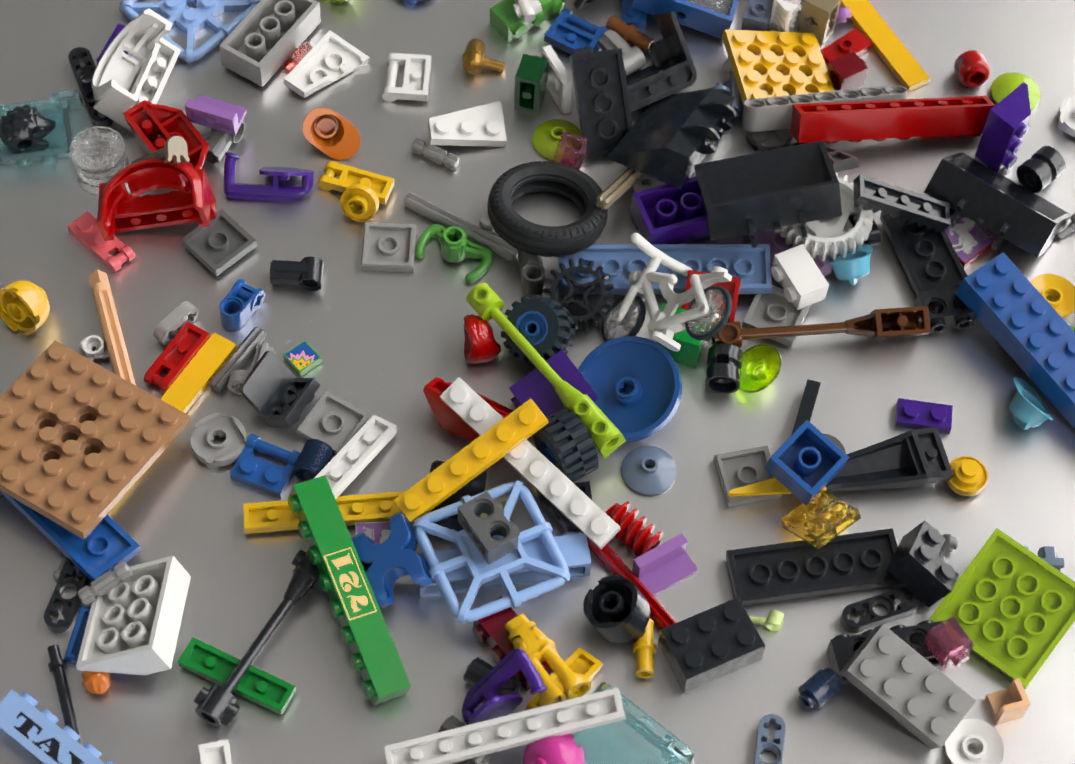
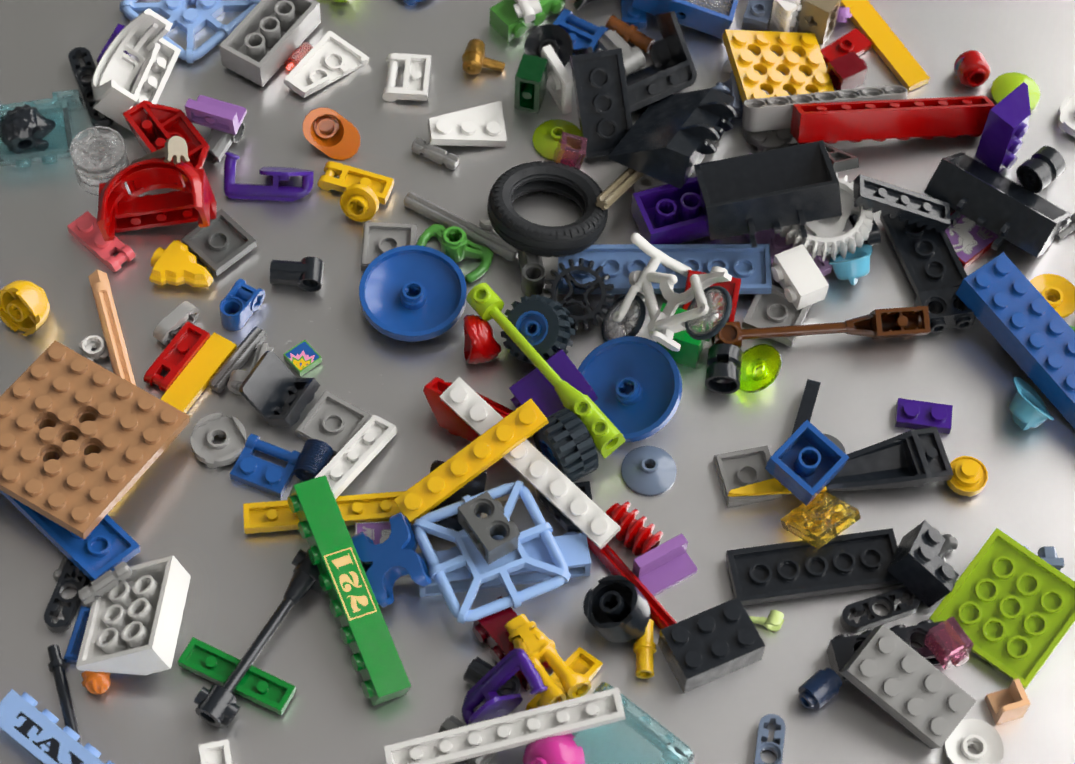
none -> yellow rock [149,240,214,288]
none -> blue dish [359,245,467,342]
none -> black dish [524,24,574,67]

